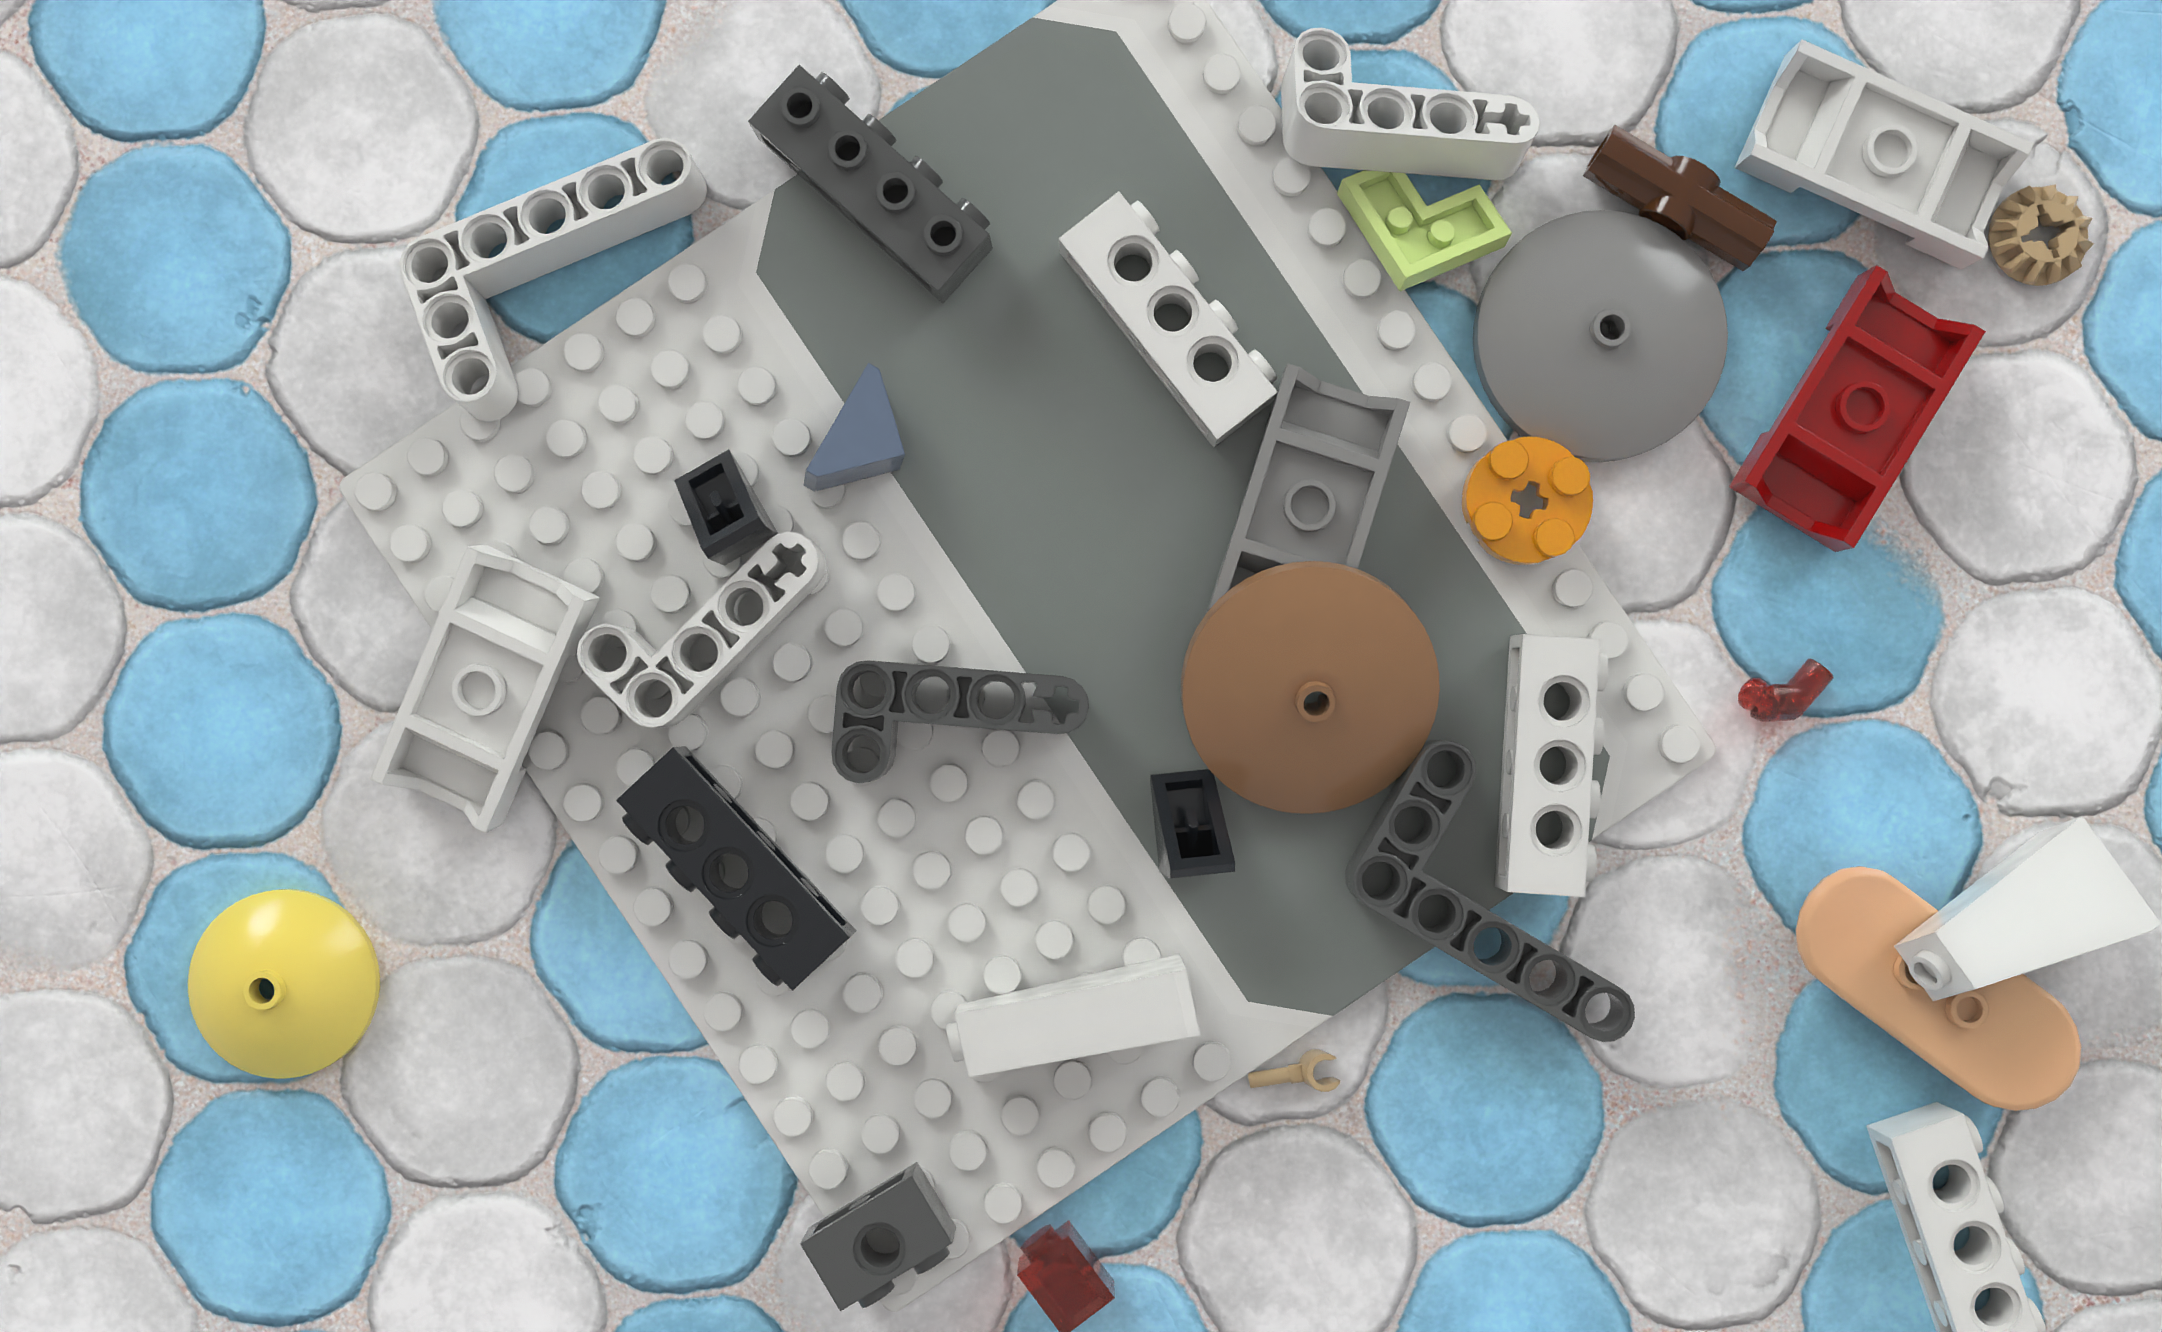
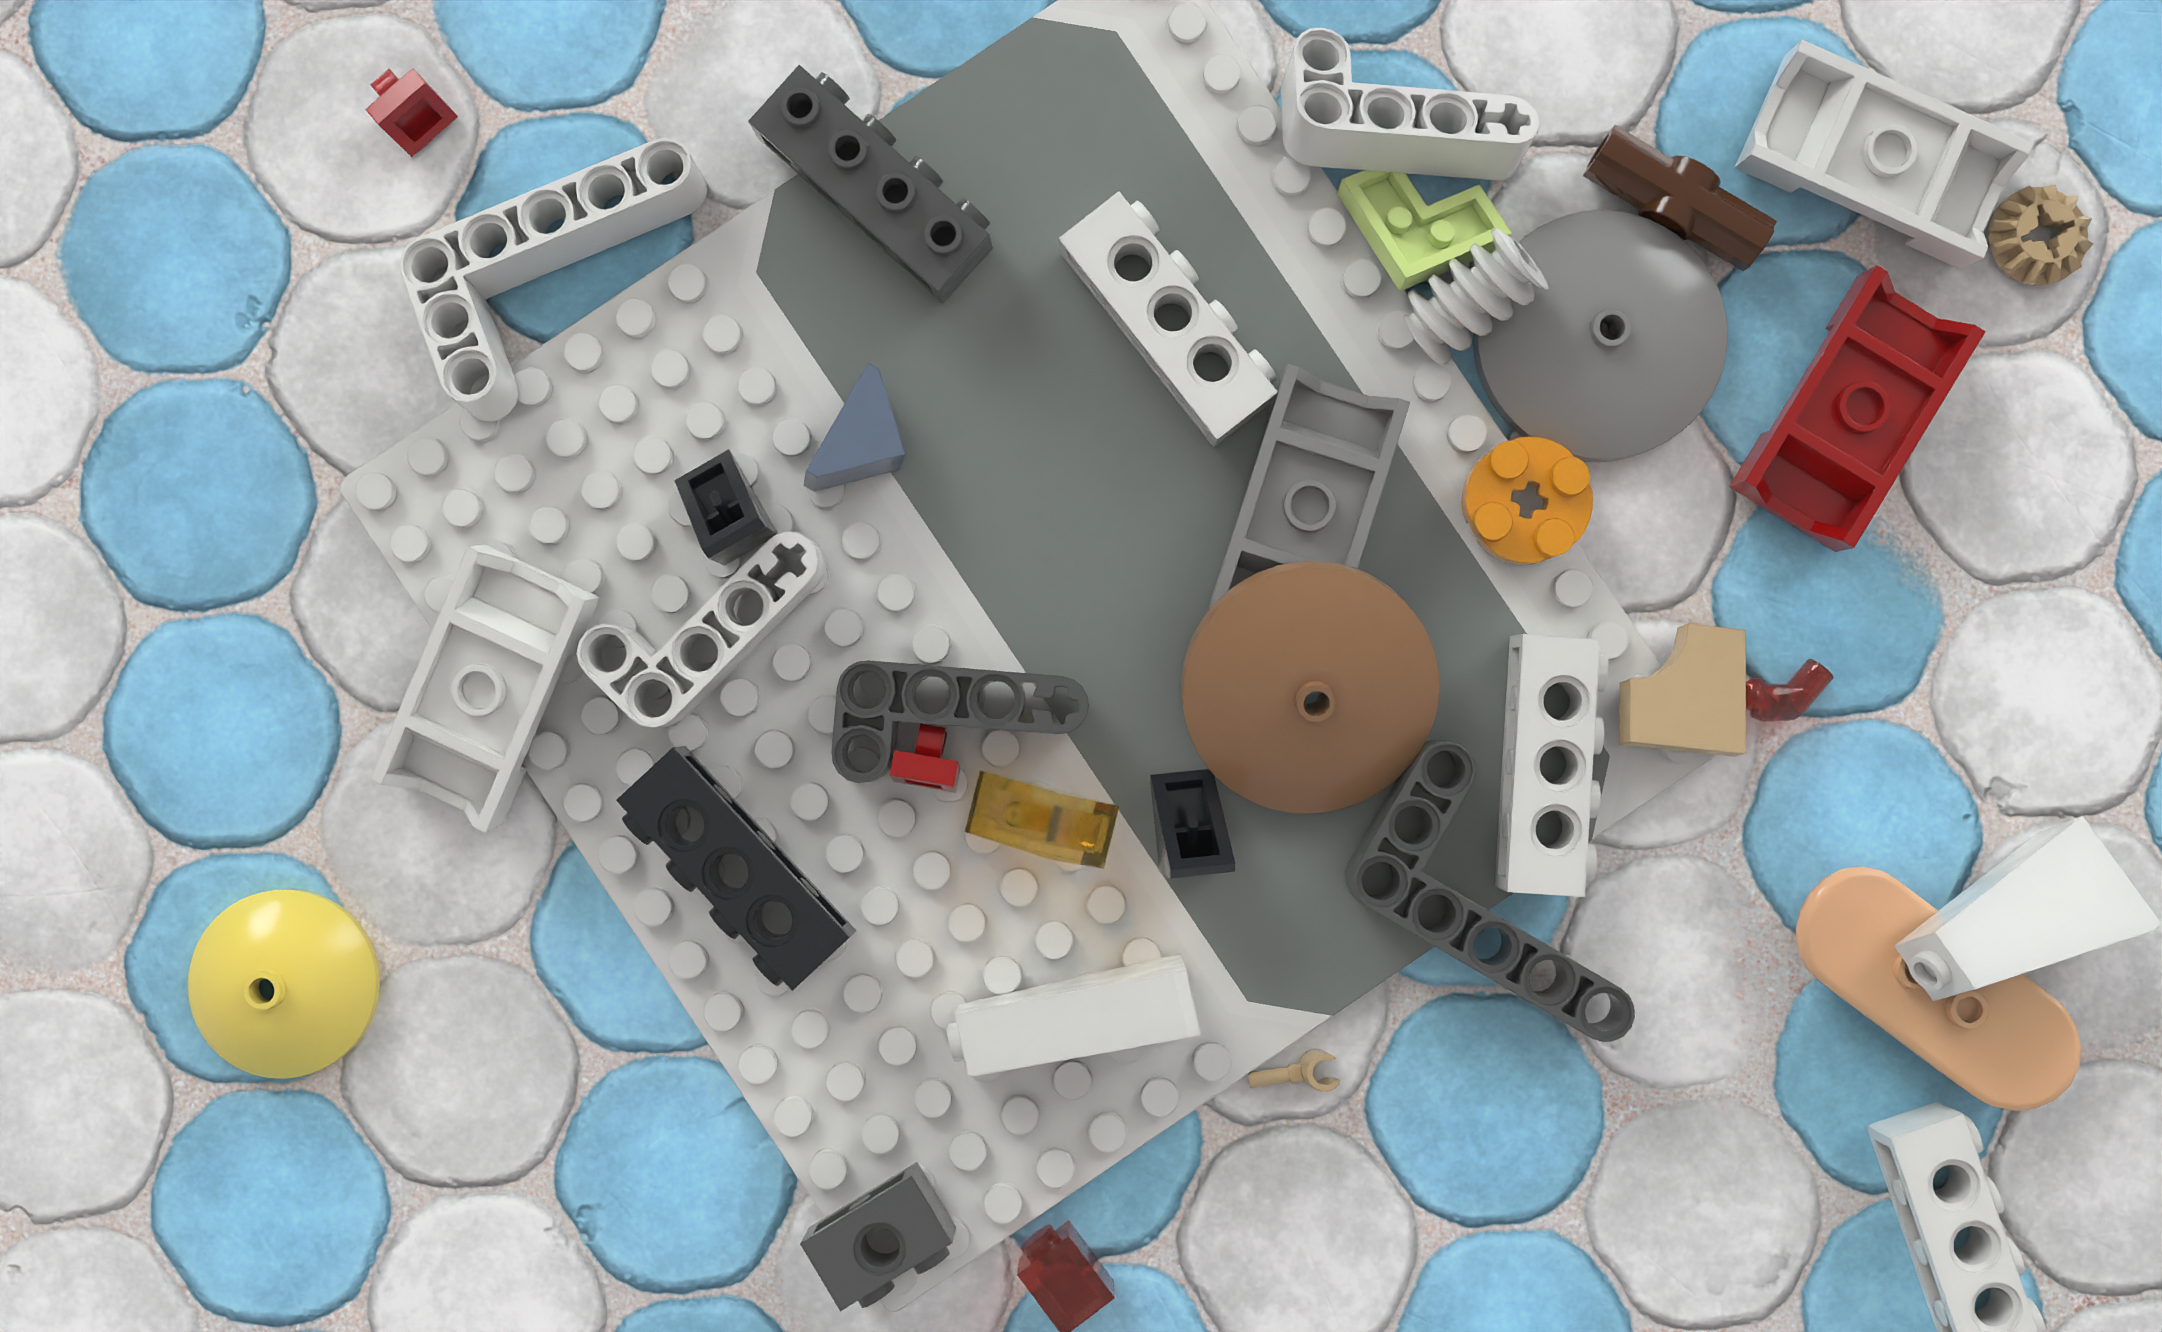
none -> red tile [365,68,458,157]
none -> red tile [890,723,961,793]
none -> clear yellow slope [965,770,1119,869]
none -> white piece [1404,227,1549,365]
none -> tan tile [1619,623,1746,757]

